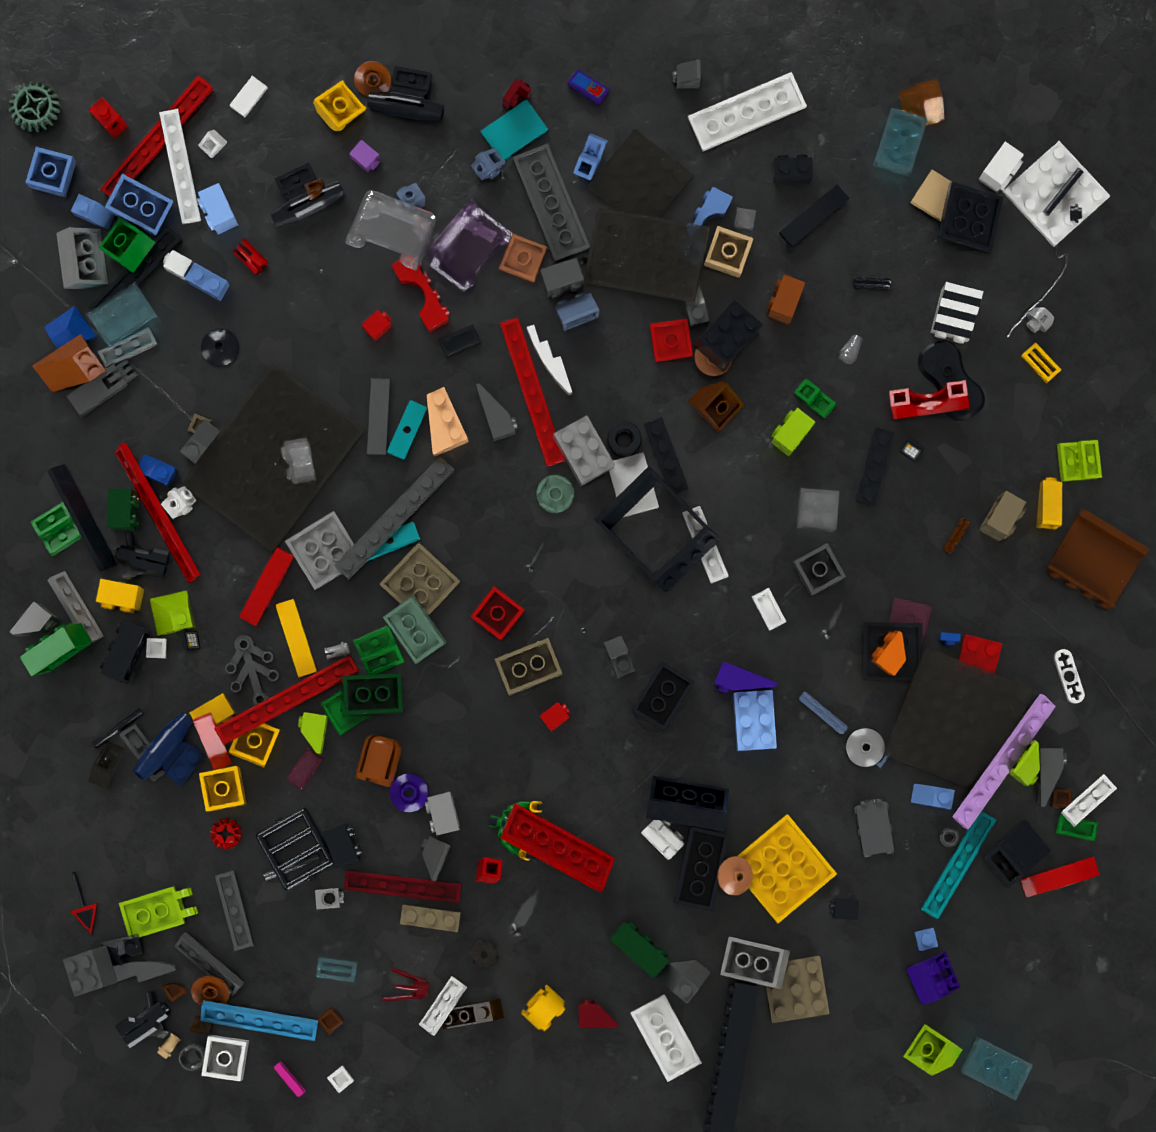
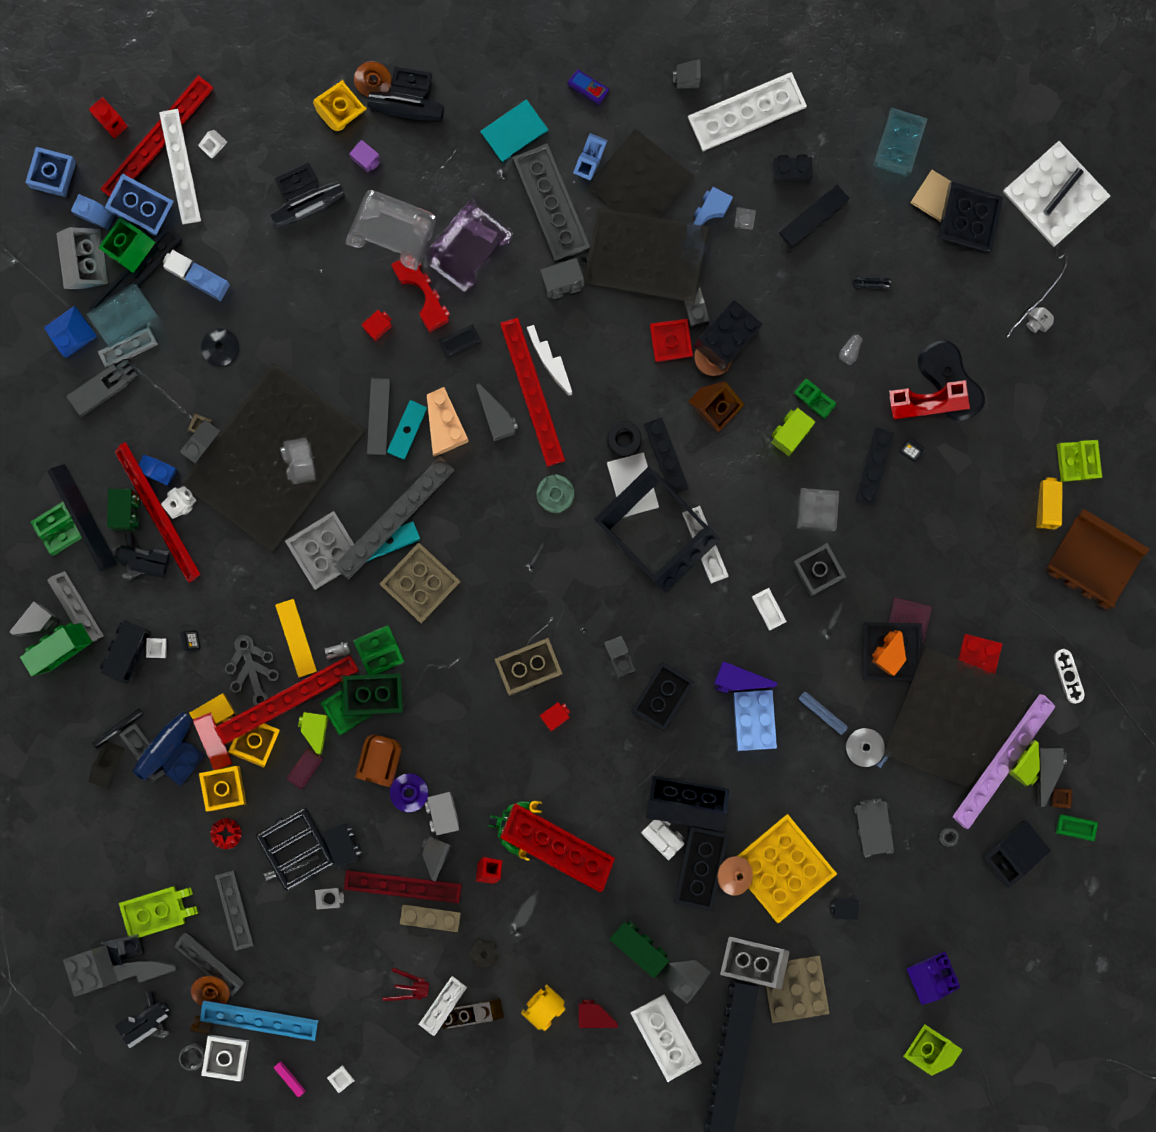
sand green gear [9,81,60,132] -> none
dark orange slope [32,334,106,392] -> none
piece [70,872,97,935] -> none
yellow brick [96,579,144,614] -> none
lime slope [150,591,196,636] -> none
tan pin [157,1033,181,1059] -> none
reddish brown tile [161,983,188,1003] -> none
light blue brick [197,183,239,234] -> none
white tile [229,76,268,118] -> none
red arm [232,238,268,274] -> none
red slope [239,547,294,626] -> none
reddish brown tile [305,178,324,200] -> none
clear light blue tile [316,957,358,982] -> none
reddish brown tile [316,1007,344,1035] -> none
sand green tile [383,595,447,664] -> none
sand blue brick [395,183,425,216] -> none
sand blue brick [471,148,505,180] -> none
red brick [471,586,525,642] -> none
nougat tile [499,234,548,283] -> none
dark red bracket [502,79,531,110] -> none
light grey brick [553,415,615,486] -> none
sand blue slope [555,292,599,331] -> none
tan brick [704,226,754,278] -> none
dark orange brick [767,274,806,324] -> none
clear orange slope [899,79,945,125] -> none
medium blue slope [910,784,955,810] -> none
medium blue plate [914,928,938,951] -> none
teal tile [921,811,997,920] -> none
slope [931,282,984,344] -> none
blue plate [938,632,961,646] -> none
reddish brown axle [943,518,970,554] -> none
clear light blue brick [960,1036,1033,1100] -> none
white brick [978,141,1024,193] -> none
dark tan brick [979,491,1027,541] -> none
red slope [1020,856,1100,897] -> none
yellow tile [1021,342,1061,383] -> none
white plate [1061,774,1117,827] -> none
black plate [1070,204,1082,223] -> none

